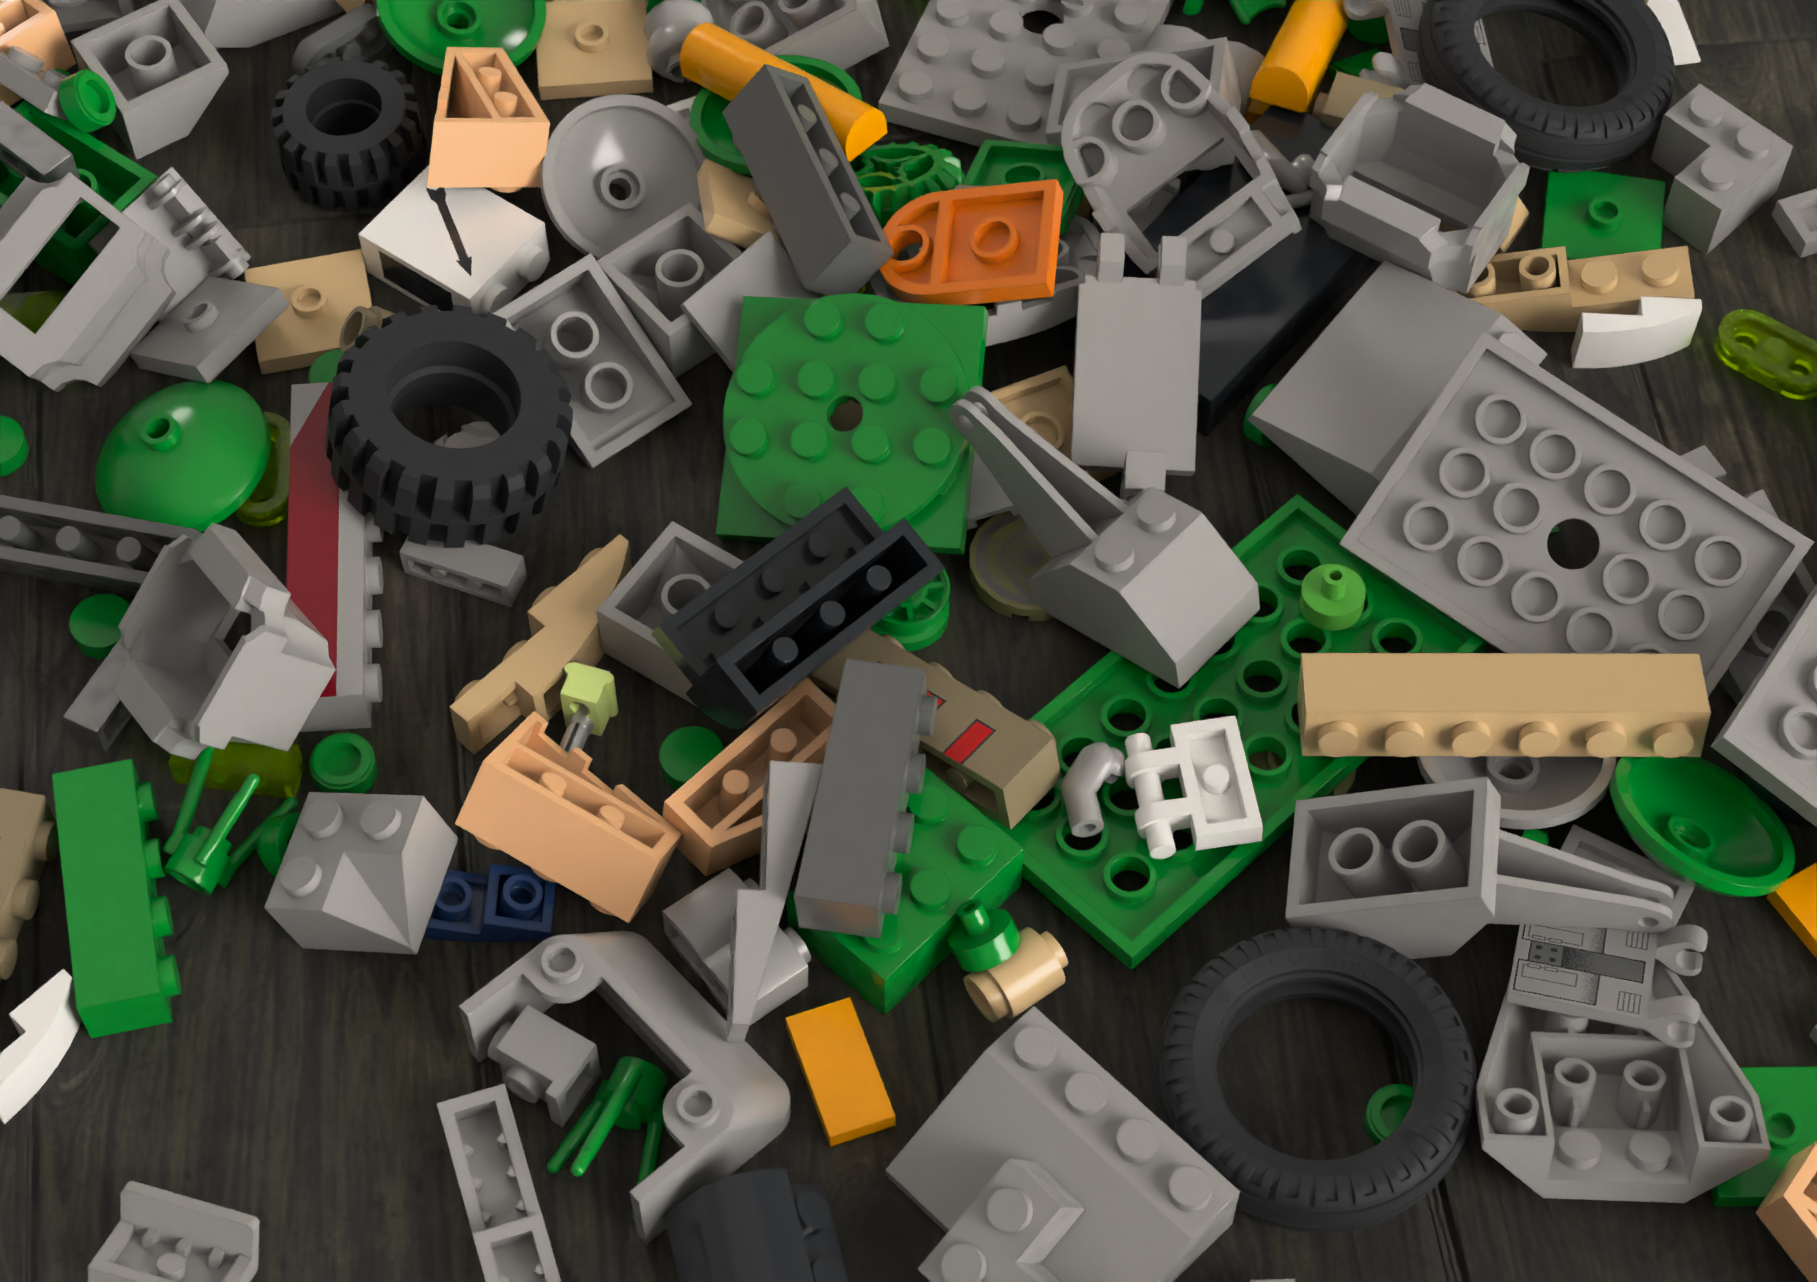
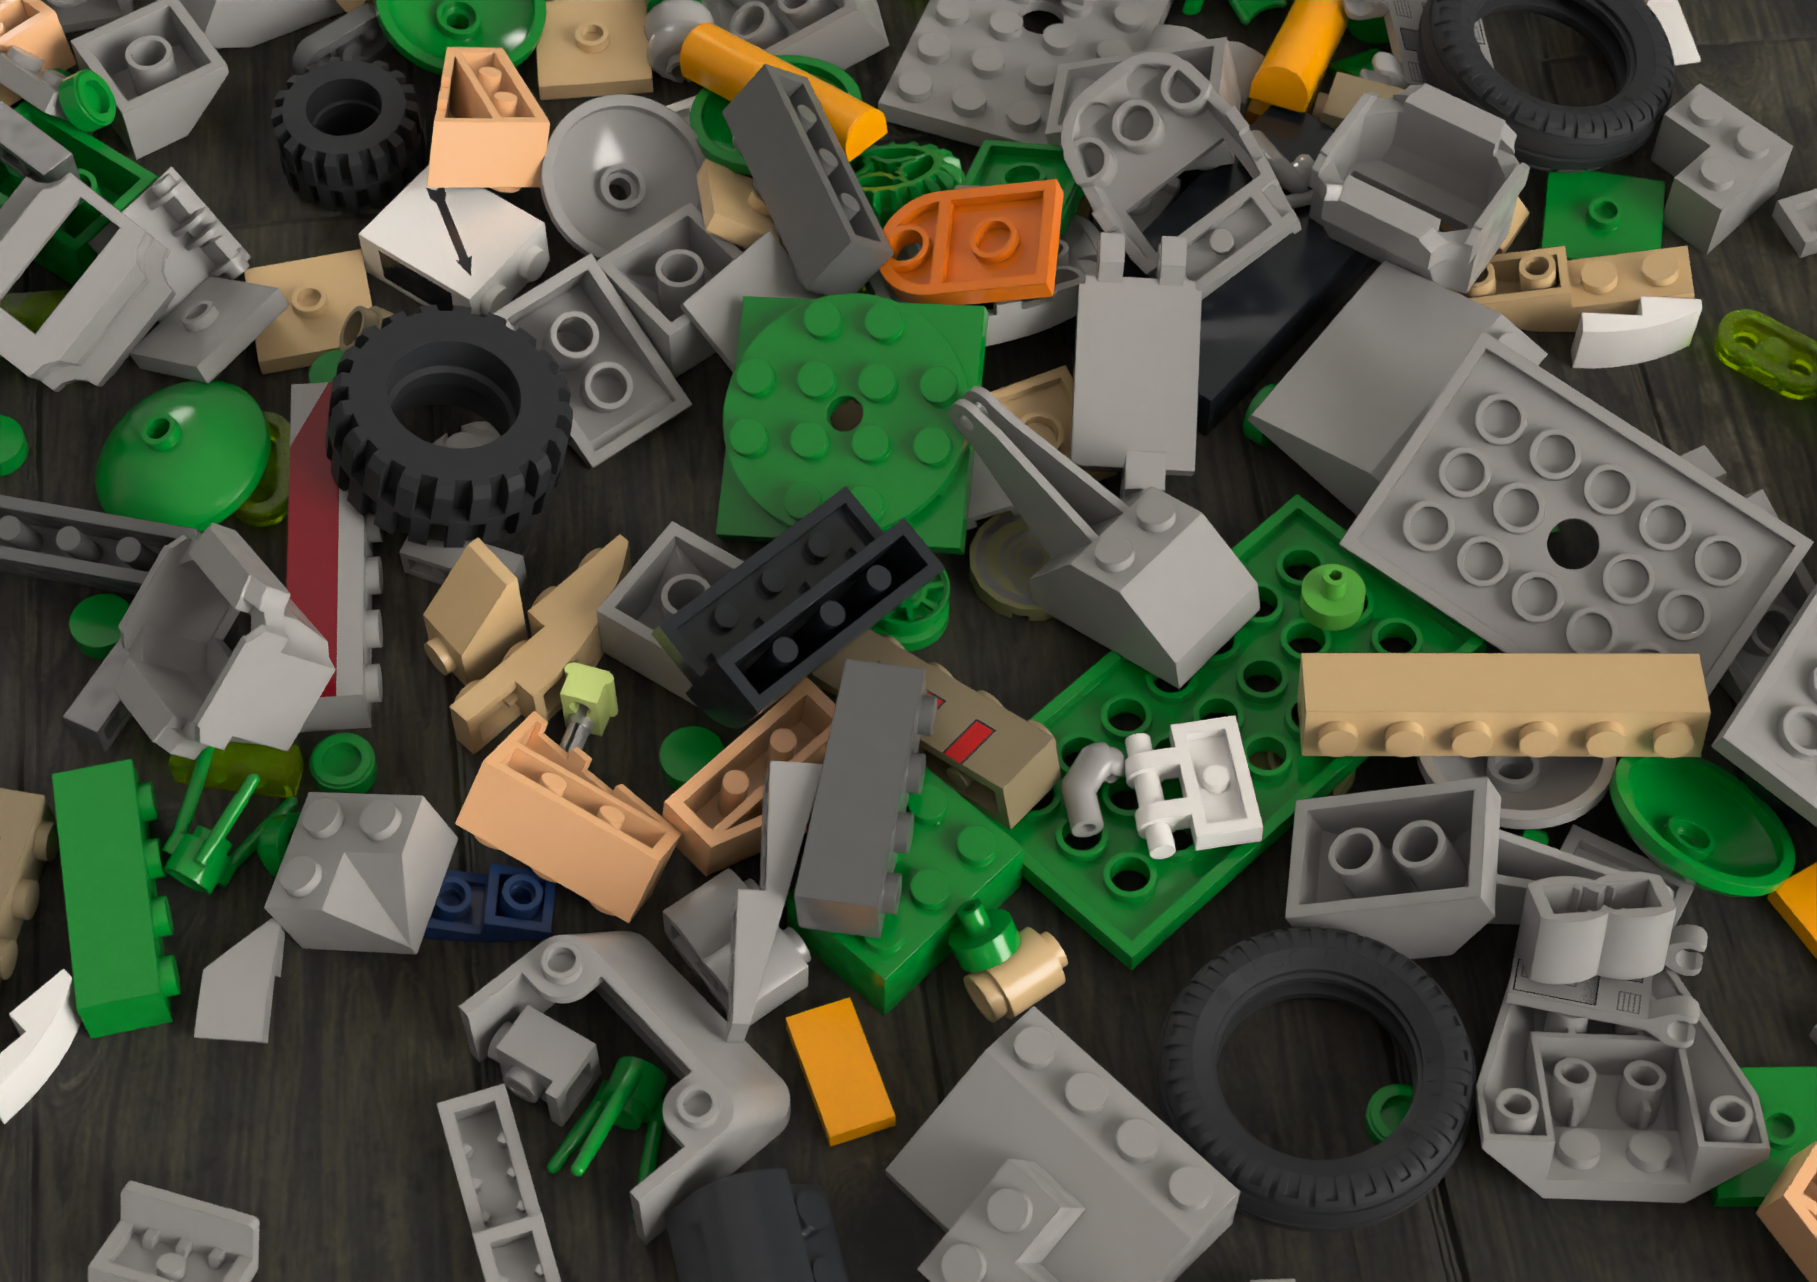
none -> light grey slope [194,918,285,1043]
none -> tan slope [423,538,528,686]
none -> light grey brick [1516,871,1677,985]

